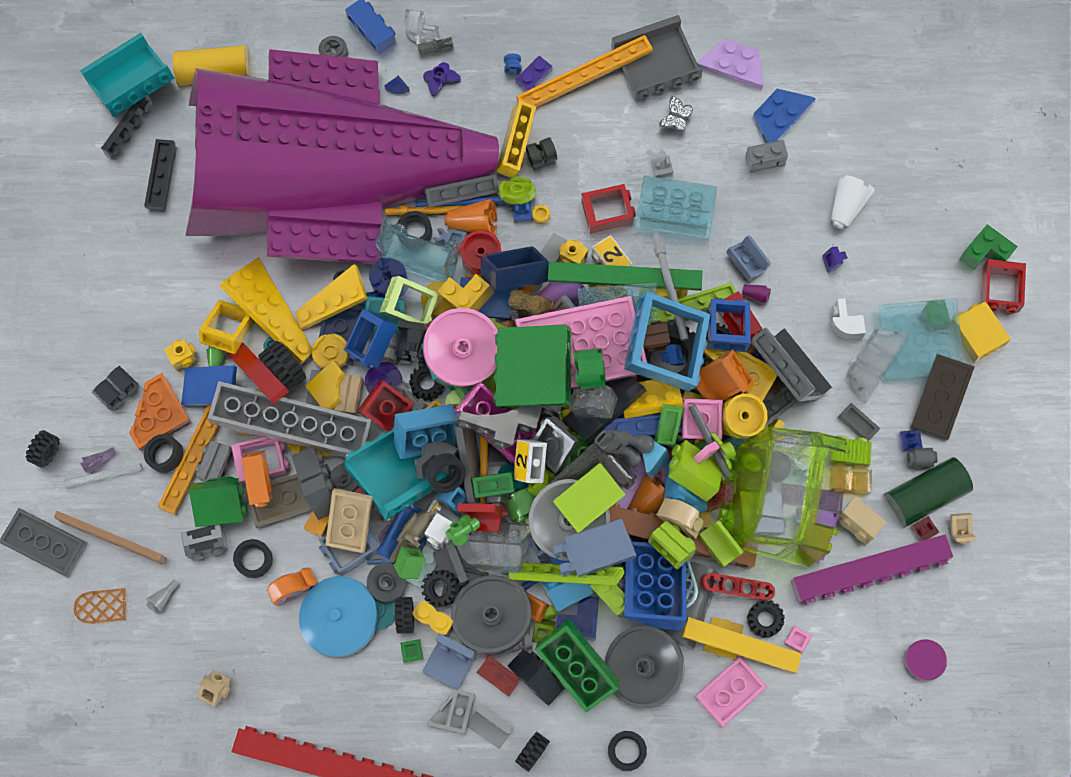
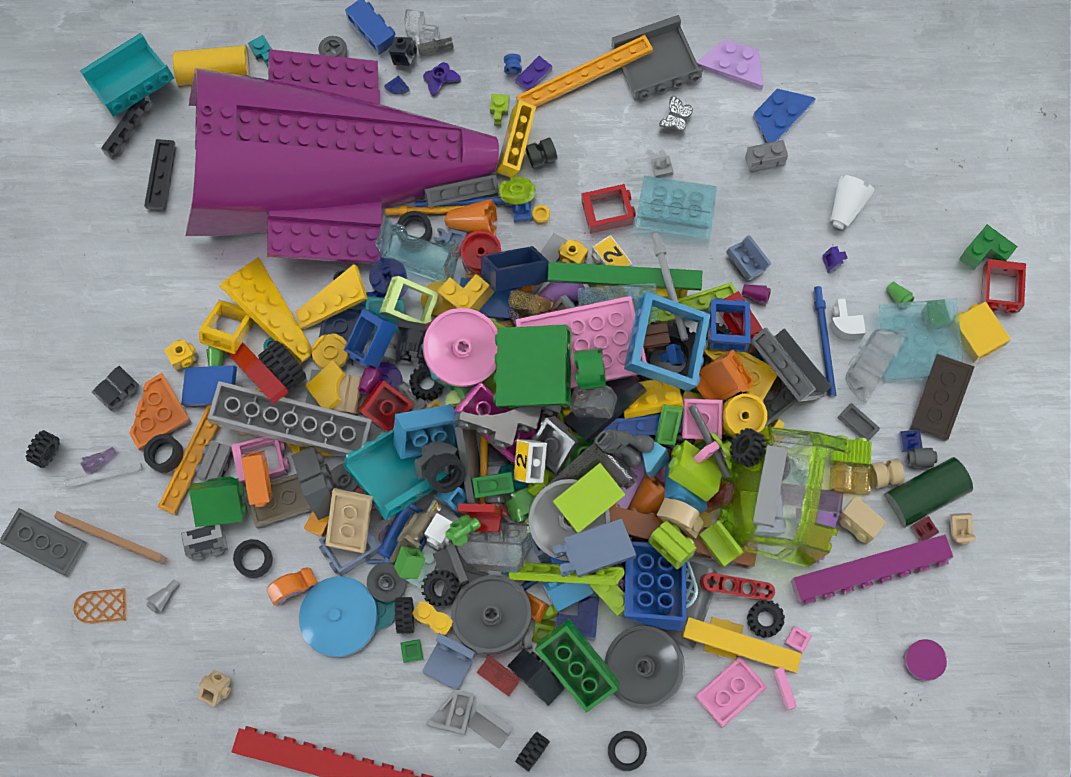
none -> teal plate [248,35,272,66]
none -> magenta cone [358,365,382,394]
none -> black brick [389,37,417,66]
none -> lime plate [490,94,510,125]
none -> black tyre [730,428,767,467]
none -> light grey tile [753,445,788,528]
none -> bright pink tile [773,667,797,711]
none -> blue bar [814,286,837,397]
none -> tan wheel [870,459,905,489]
none -> bright green cone [886,281,915,308]

